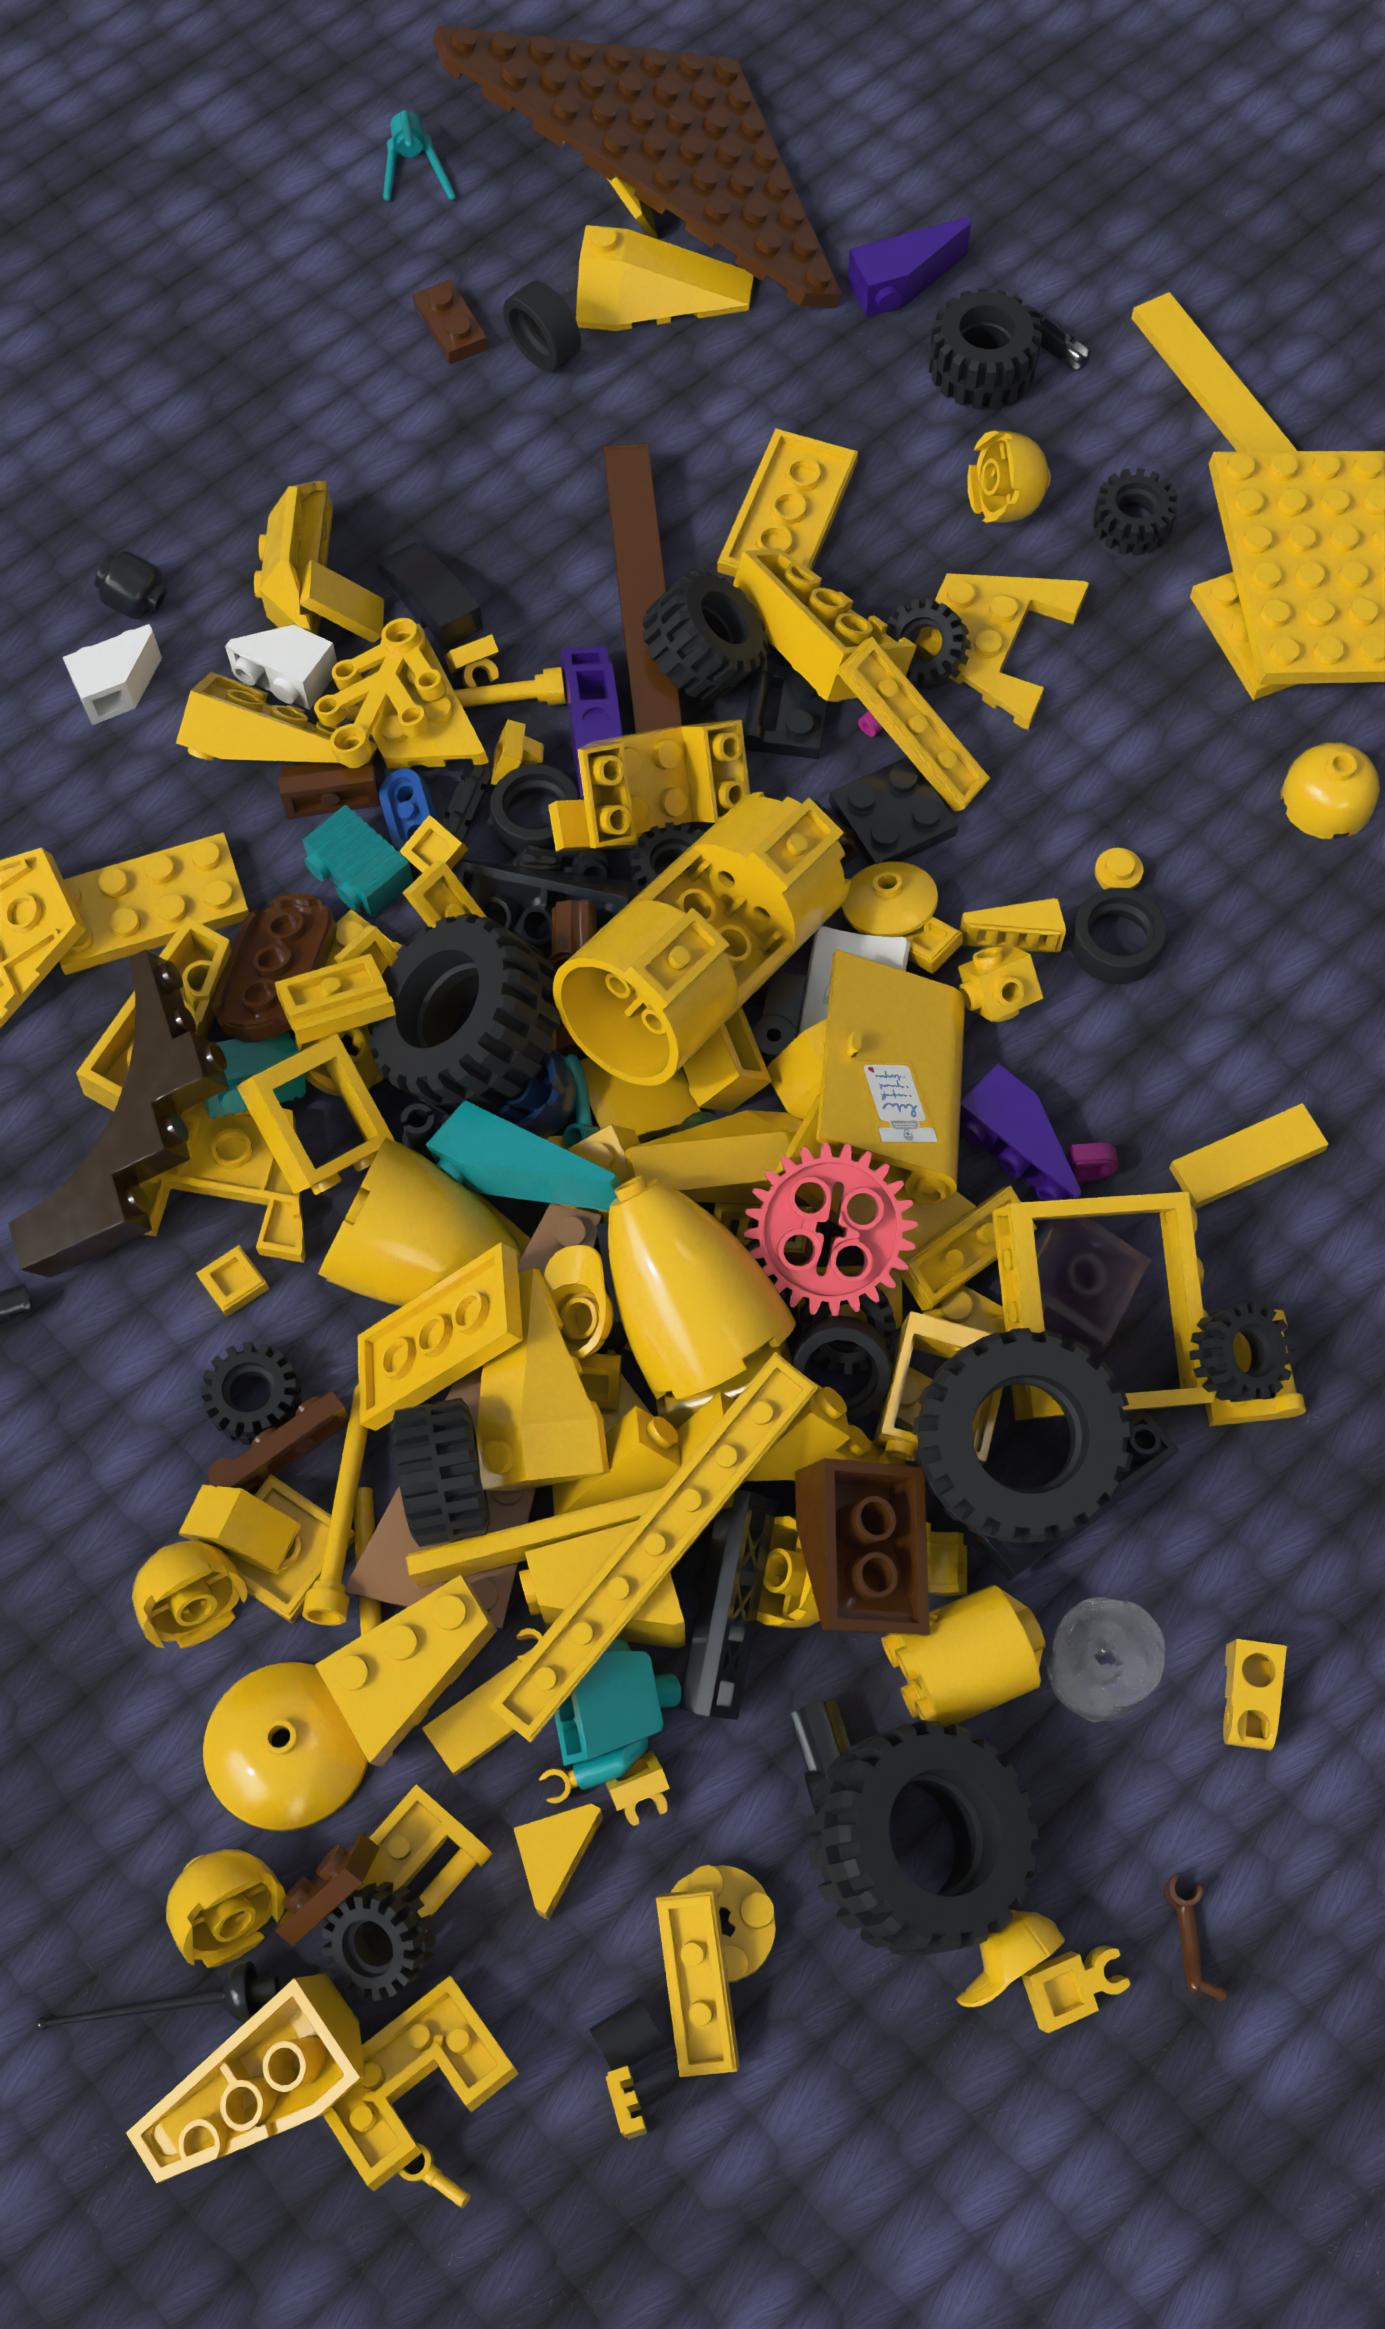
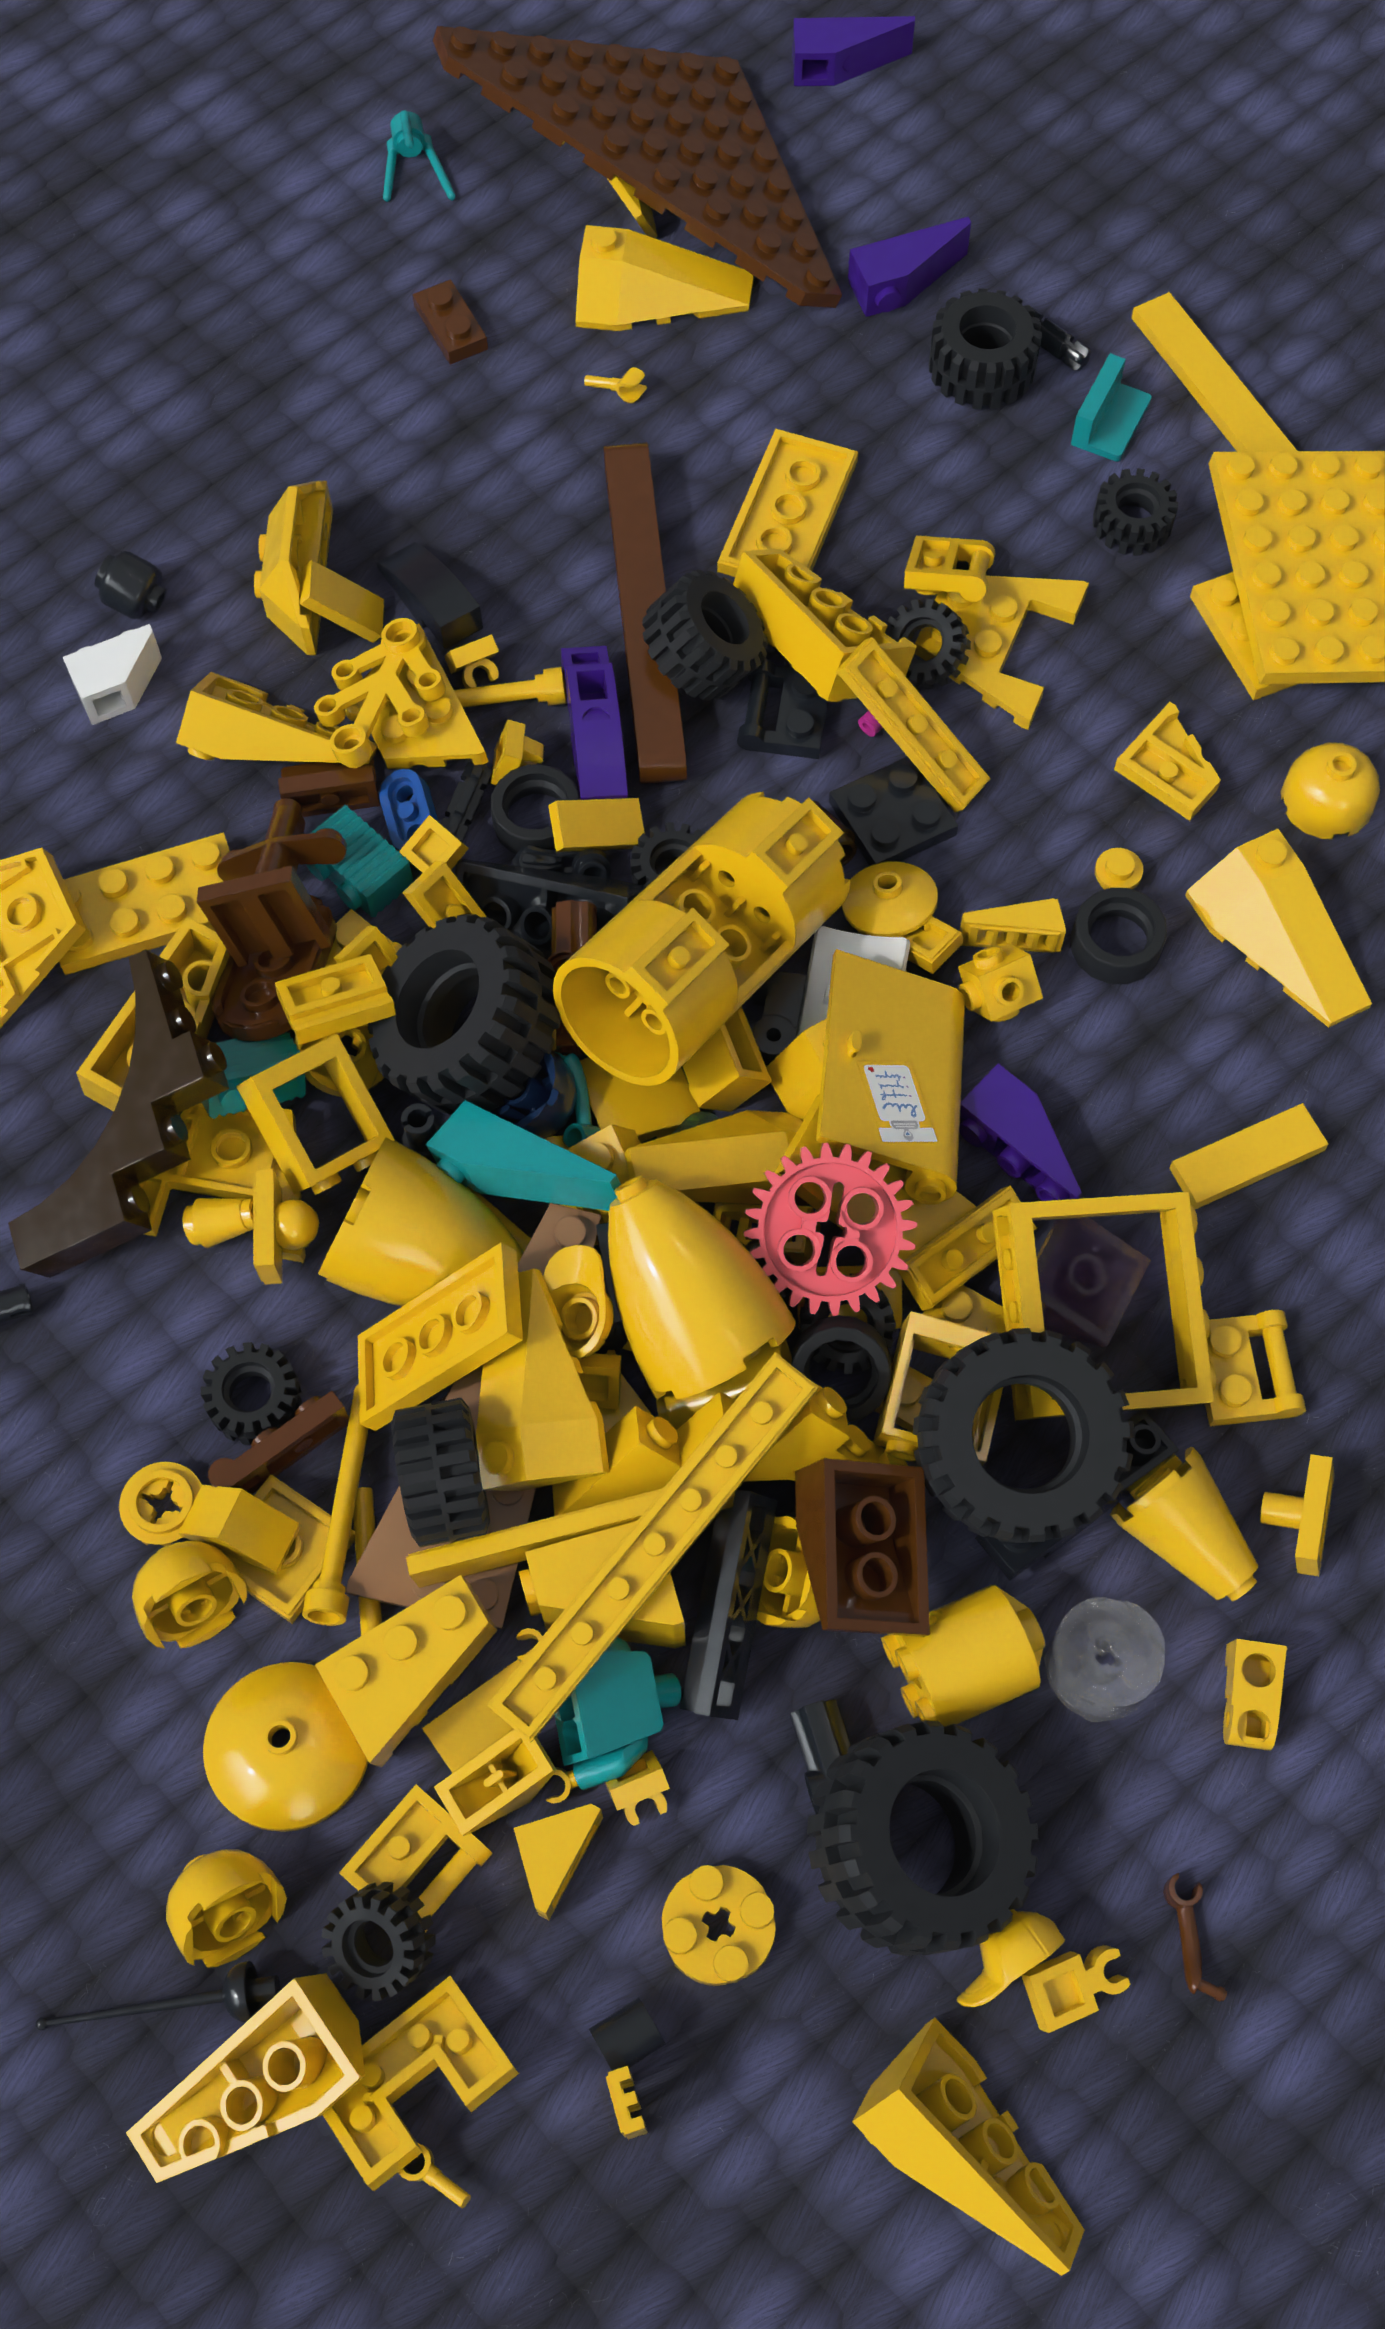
yellow tile [196,1245,269,1318] -> none
white slope [225,625,337,710] -> none
reddish brown plate [275,1833,380,1946] -> none
black tyre [503,280,582,371] -> none
yellow slope [577,720,750,848] -> none
yellow tile [656,1888,740,2077] -> none
yellow piece [926,1522,967,1596] -> none
yellow cylinder [967,430,1051,523] -> none
magenta tile [1066,1143,1119,1182] -> none
black tyre [1190,1302,1295,1402] -> none
none -> yellow gear [119,1462,202,1546]
none -> yellow cone [182,1198,253,1248]
none -> reddish brown piece [196,798,347,967]
none -> yellow tile [253,1168,319,1285]
none -> yellow slope [434,1729,557,1836]
none -> yellow hand [584,367,647,403]
none -> dark purple slope [792,16,915,86]
none -> yellow wedge [852,2017,1085,2276]
none -> yellow plate [904,535,995,602]
none -> teal panel [1071,353,1152,462]
none -> yellow cone [1110,1447,1258,1601]
none -> yellow wing [1114,702,1221,821]
none -> yellow wedge [1185,829,1372,1028]
none -> yellow tile [1260,1454,1334,1577]

